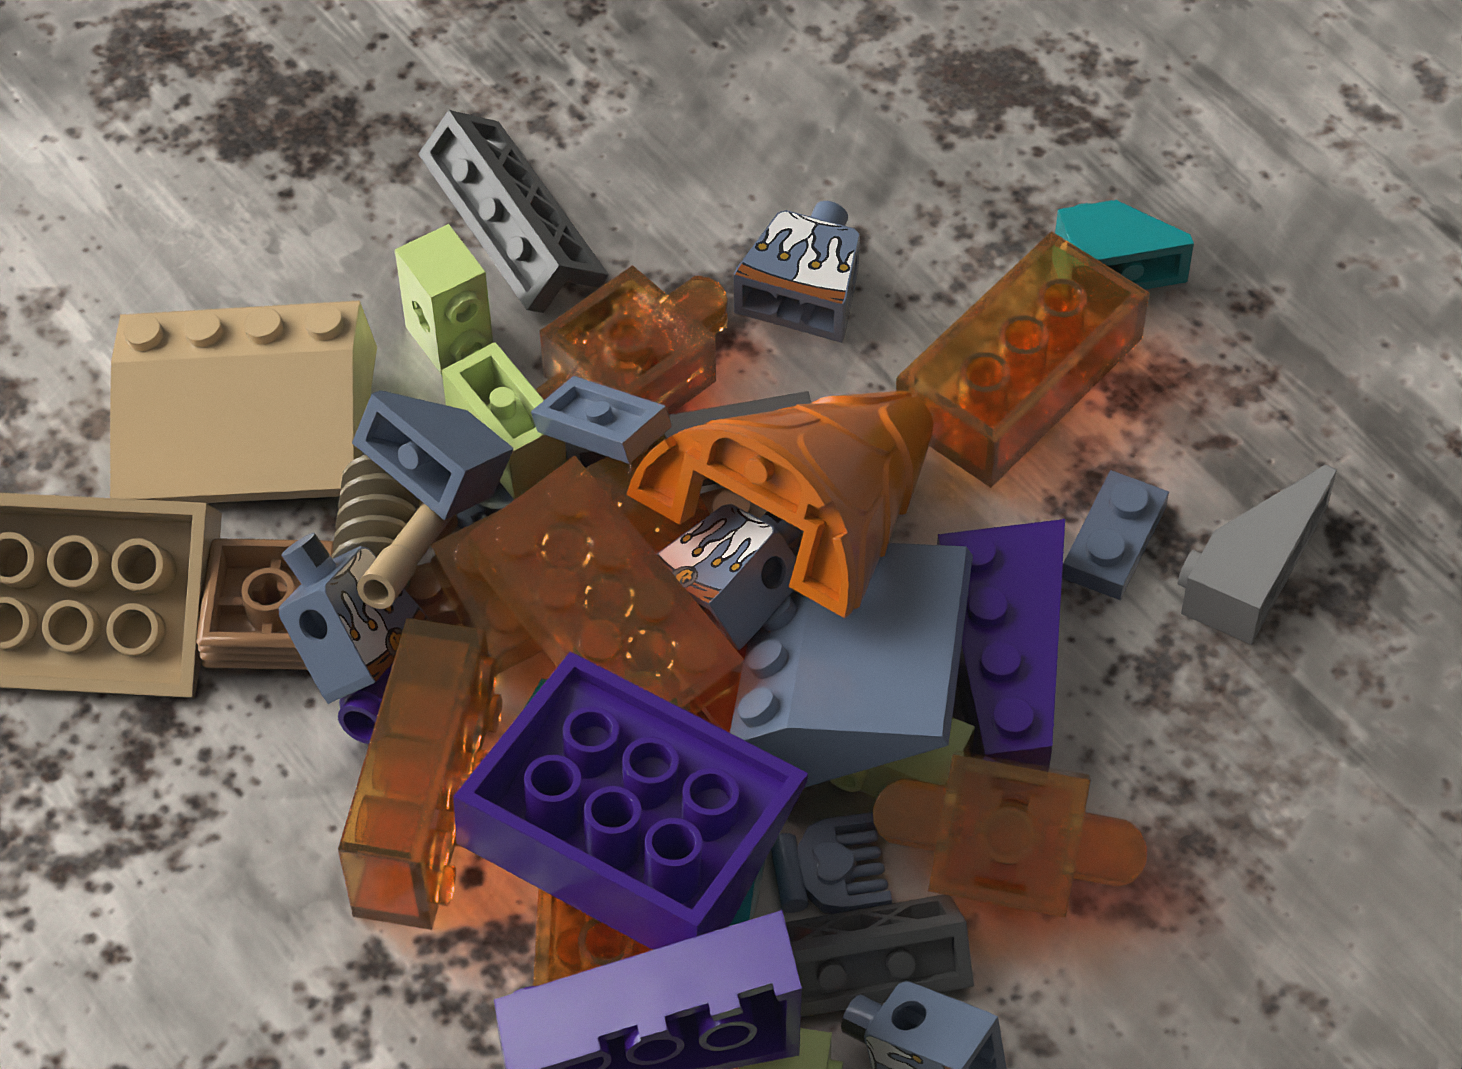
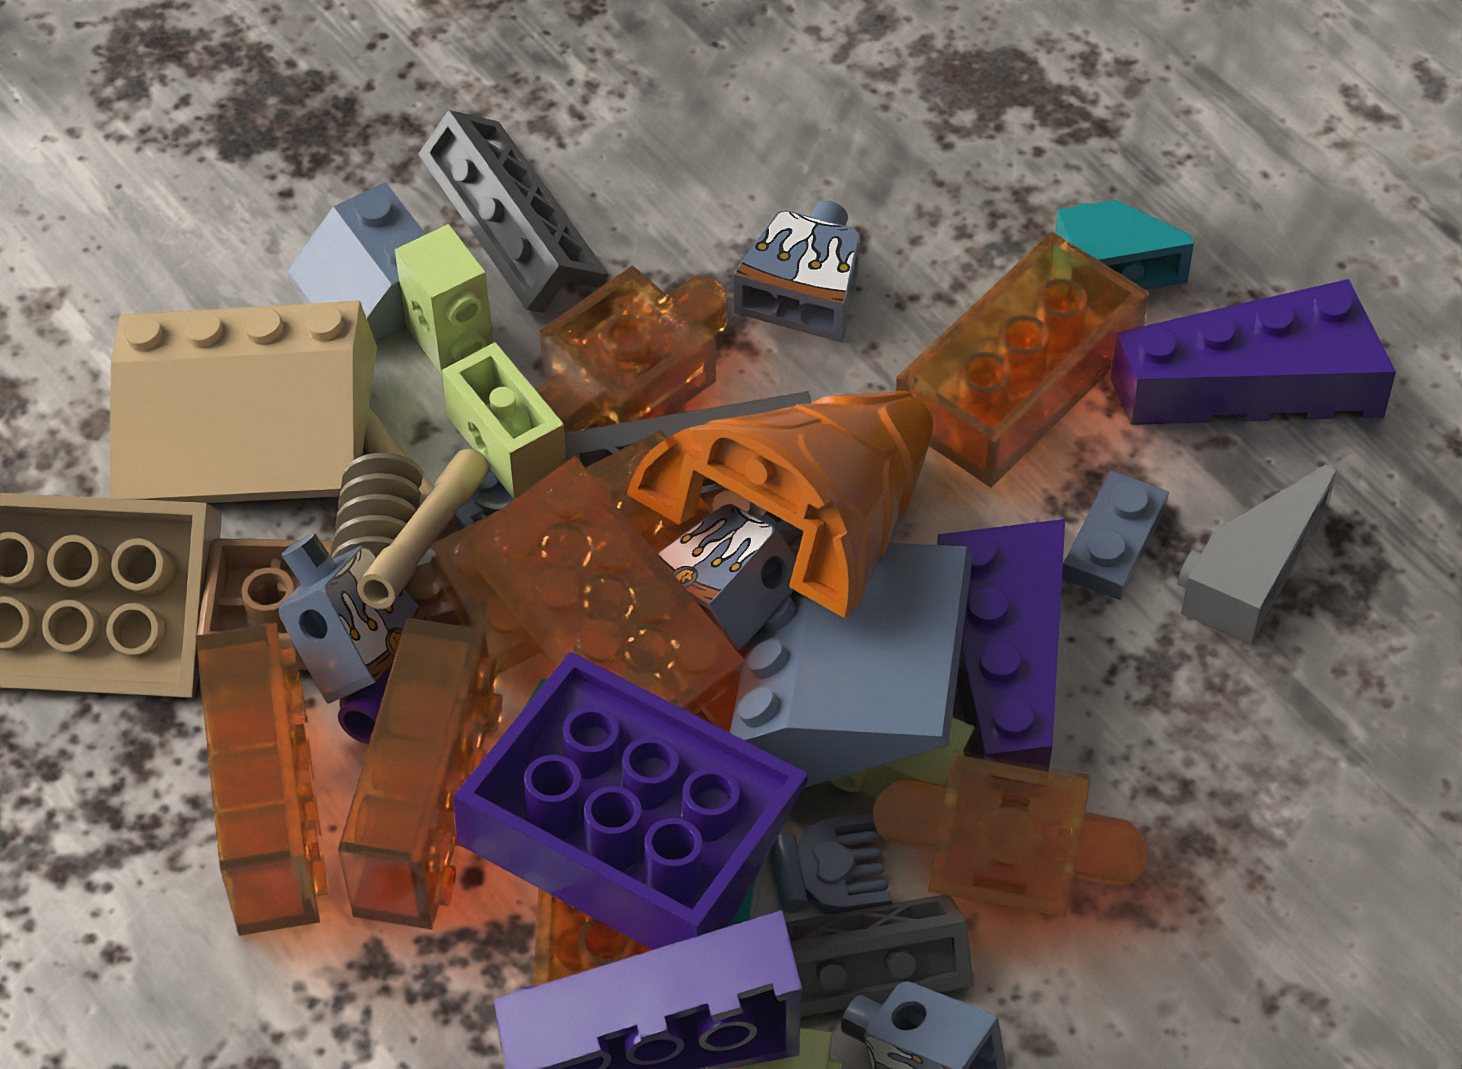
sand blue slope [352,390,514,520] -> none
sand blue plate [531,376,672,464] -> none
none -> clear orange brick [196,623,330,936]
none -> slope [287,182,426,342]
none -> dark purple wedge [1110,279,1396,425]

